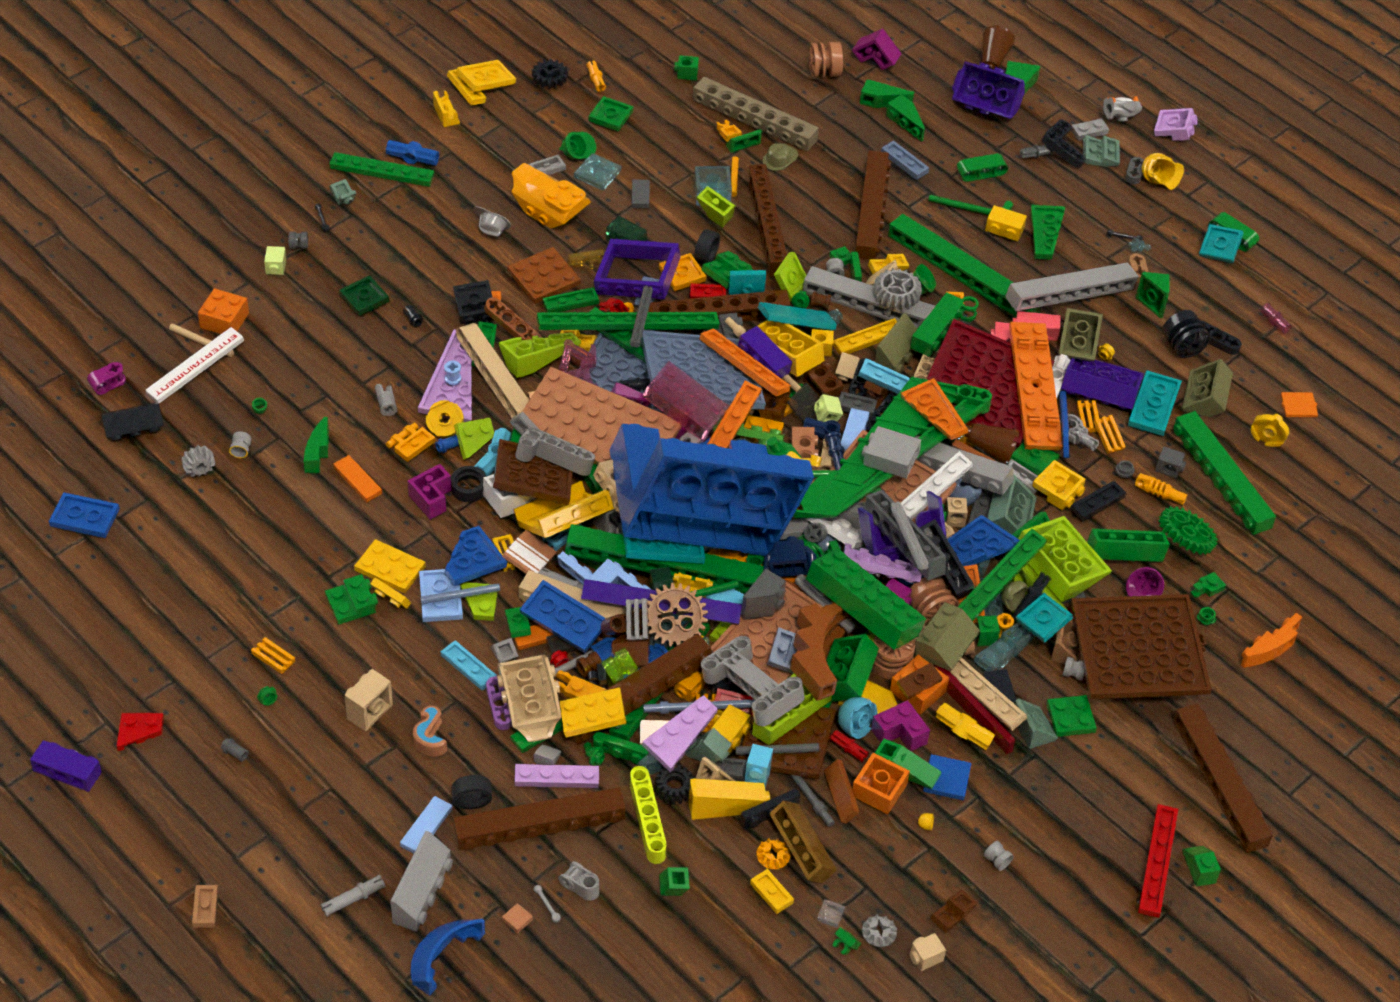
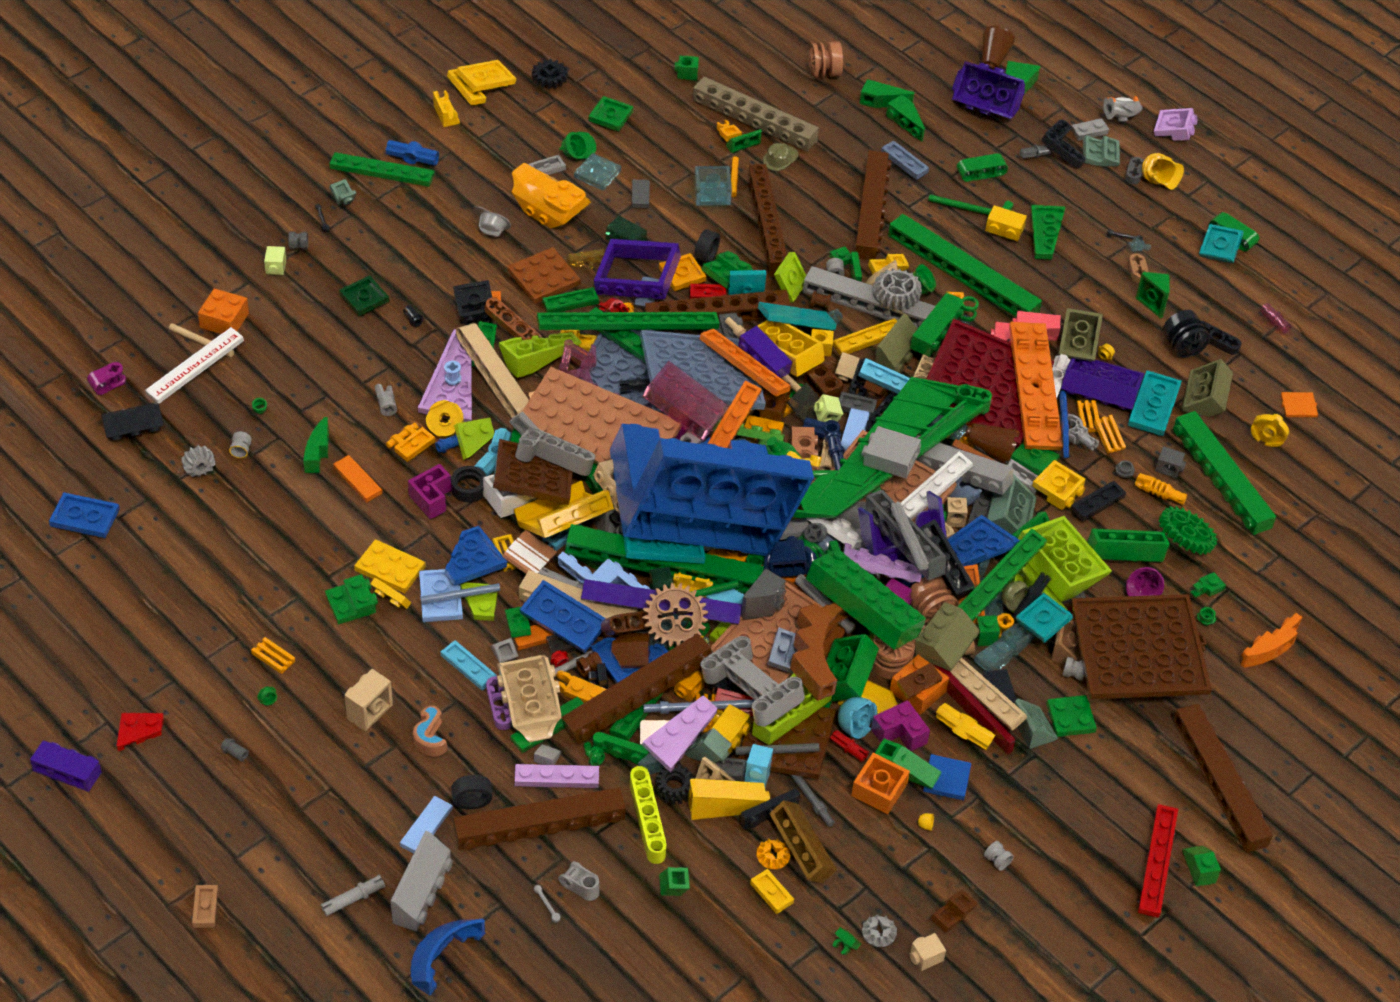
nougat tile [502,903,533,934] -> none
yellow plate [559,687,626,738] -> none
light orange pin [586,61,606,92] -> none
clear neon green wheel [601,647,639,684] -> none
magenta slope [611,382,652,407] -> none
light grey tile [626,598,648,641] -> none
dark grey axle [630,285,653,348] -> none
lime slope [697,186,735,228] -> none
green plate [792,290,810,308] -> none
clear plate [817,899,845,928] -> none
dark orange tile [824,759,860,824] -> none
magenta brick [852,28,902,70] -> none
orange wing [900,378,968,440] -> none
light grey brick [1005,263,1139,311] -> none

